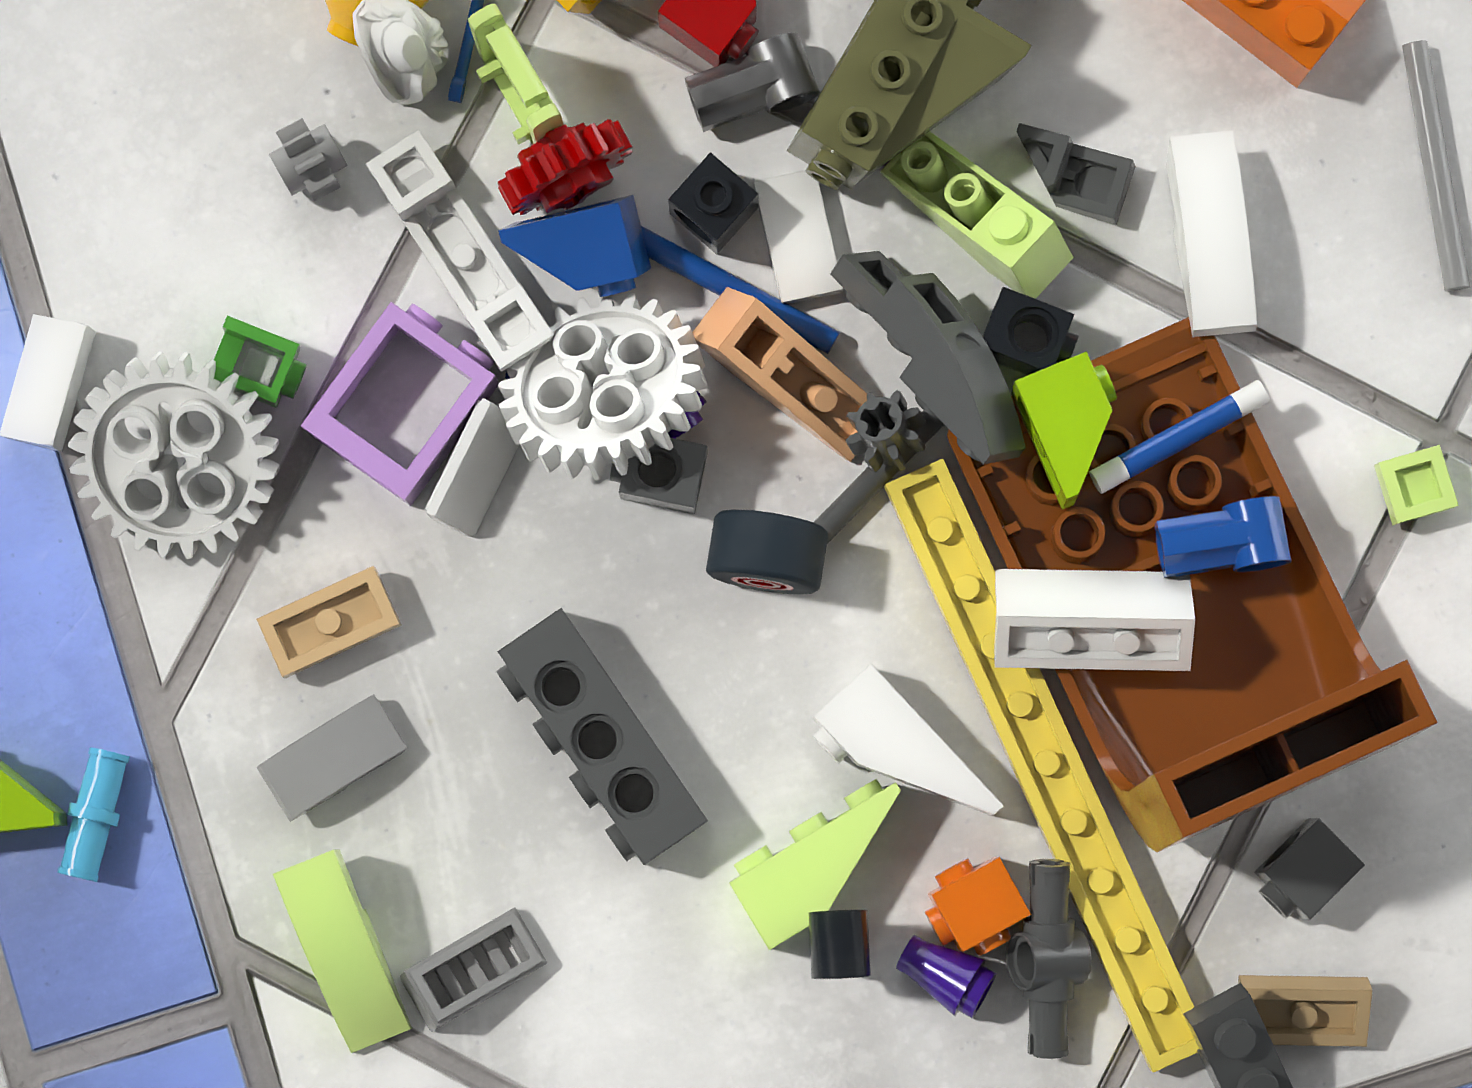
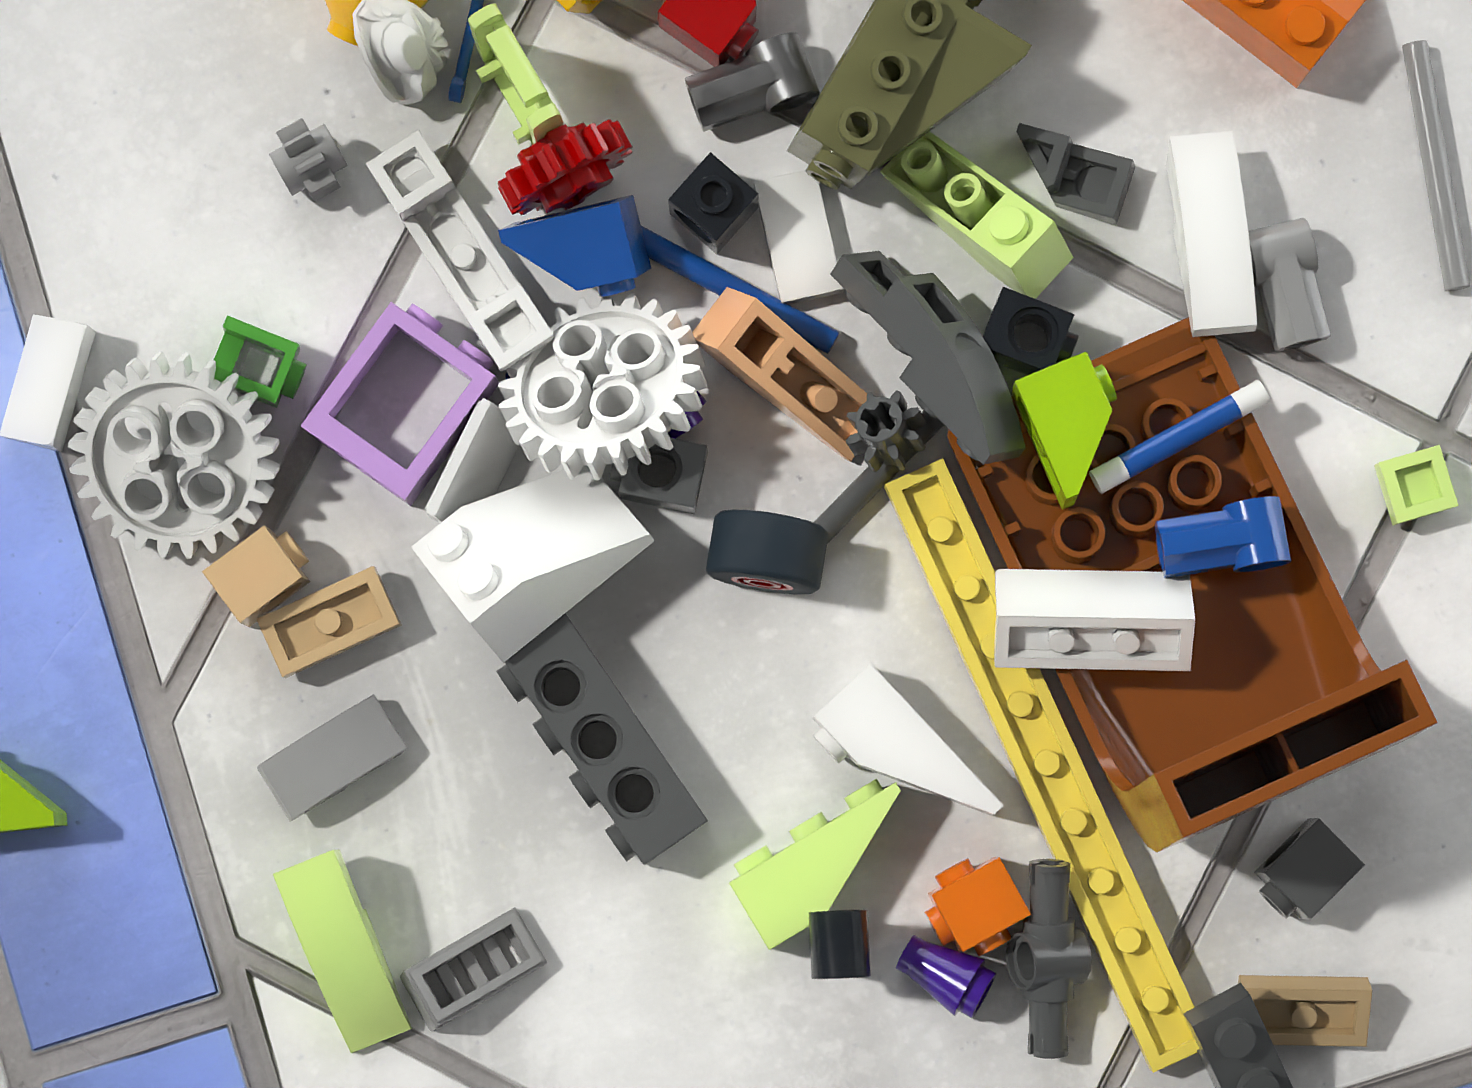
medium azure pin [57,747,130,882] -> none
none -> tan brick [202,526,310,627]
none -> white slope [411,465,655,663]
none -> light grey piece [1248,218,1331,352]

